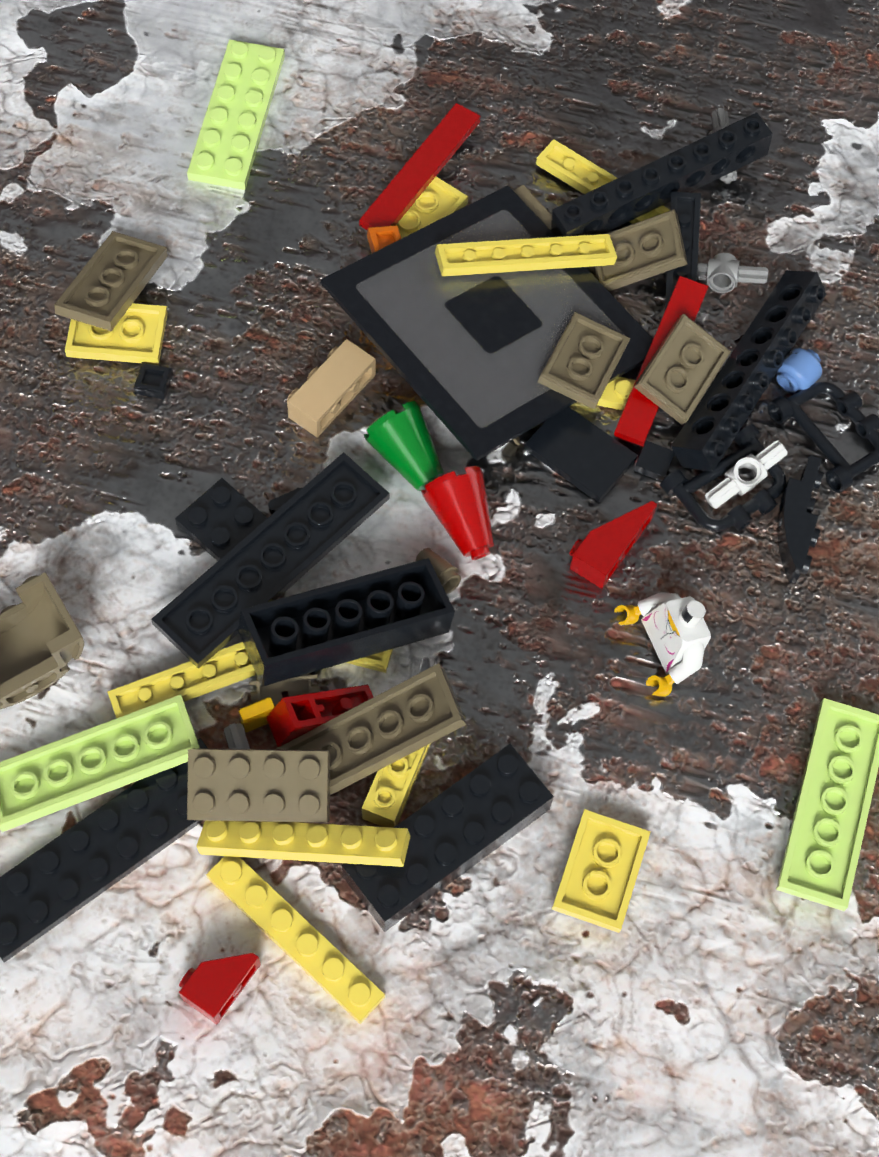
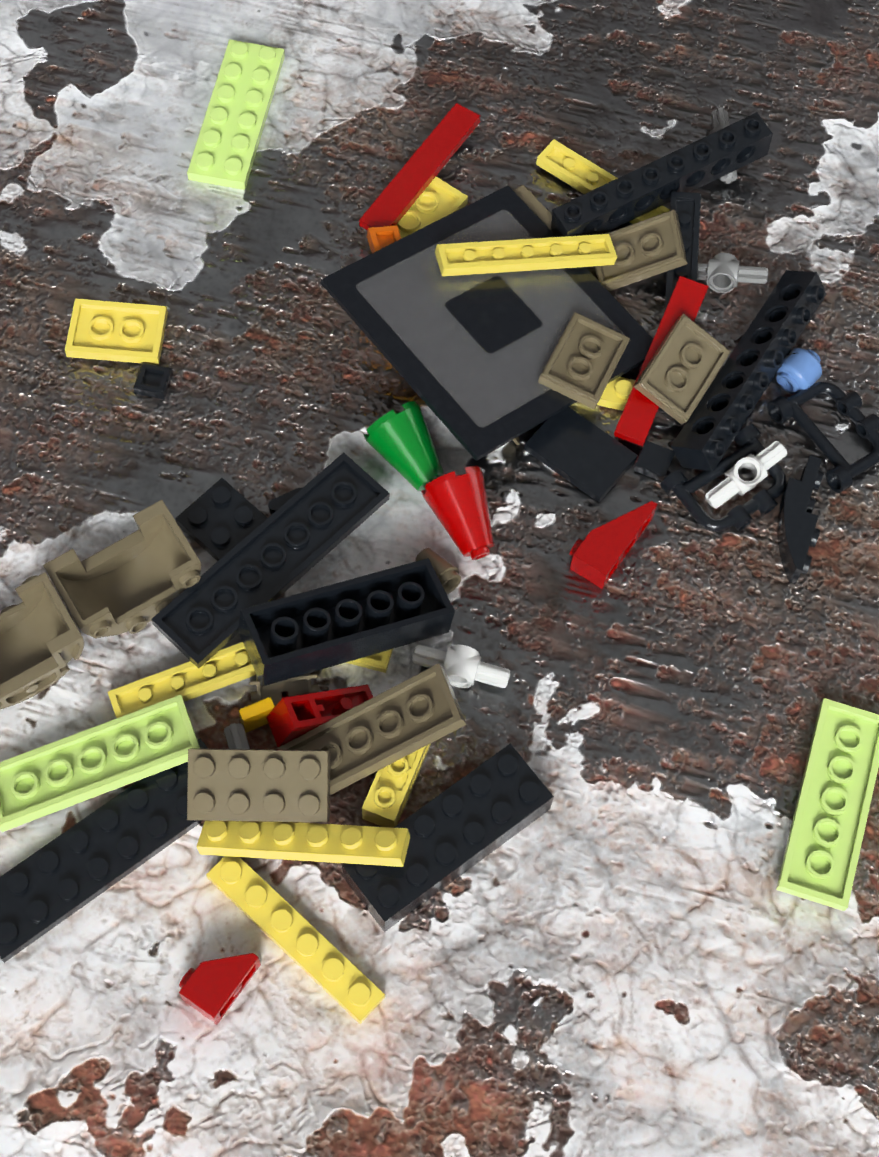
dark tan plate [54,231,168,331] -> none
tan brick [287,339,376,438] -> none
light yellow plate [552,809,651,933] -> none
white torso [614,592,711,697] -> none
none -> dark tan cylinder [43,500,201,639]
none -> white axle [412,644,510,688]

